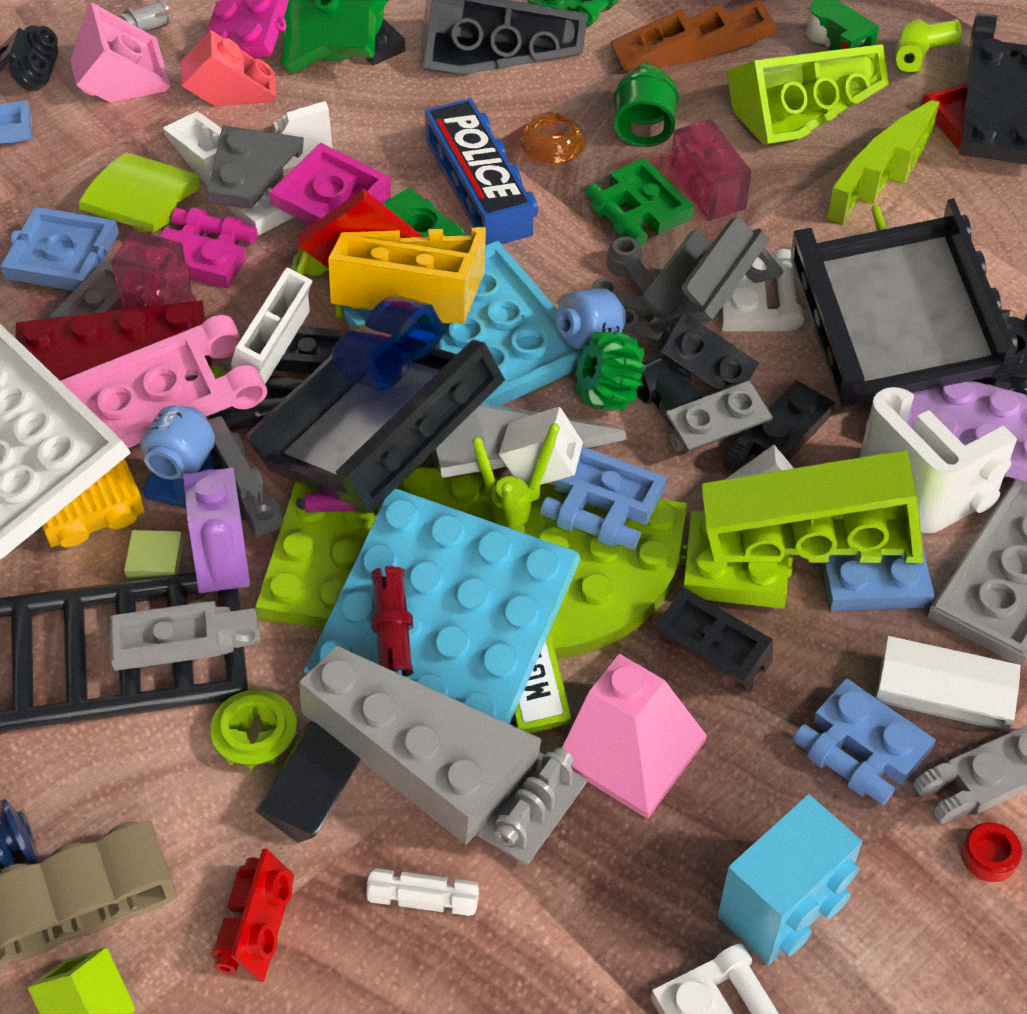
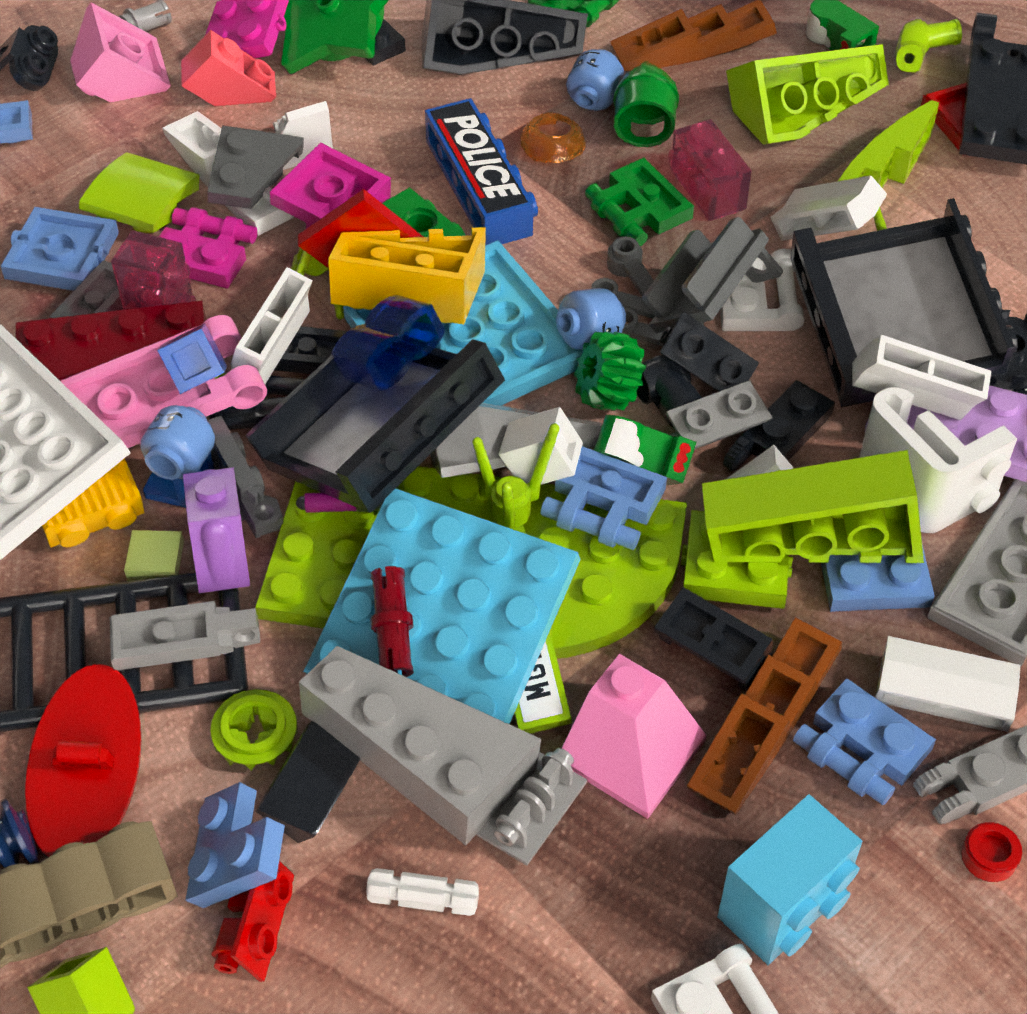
none -> red shield [25,664,142,858]
none -> panel [157,323,227,394]
none -> medium blue plate [185,782,285,908]
none -> medium blue head [566,49,625,111]
none -> green leg [593,415,697,485]
none -> dark orange slope [687,617,842,815]
none -> white piece [770,175,887,241]
none -> white piece [852,335,991,420]

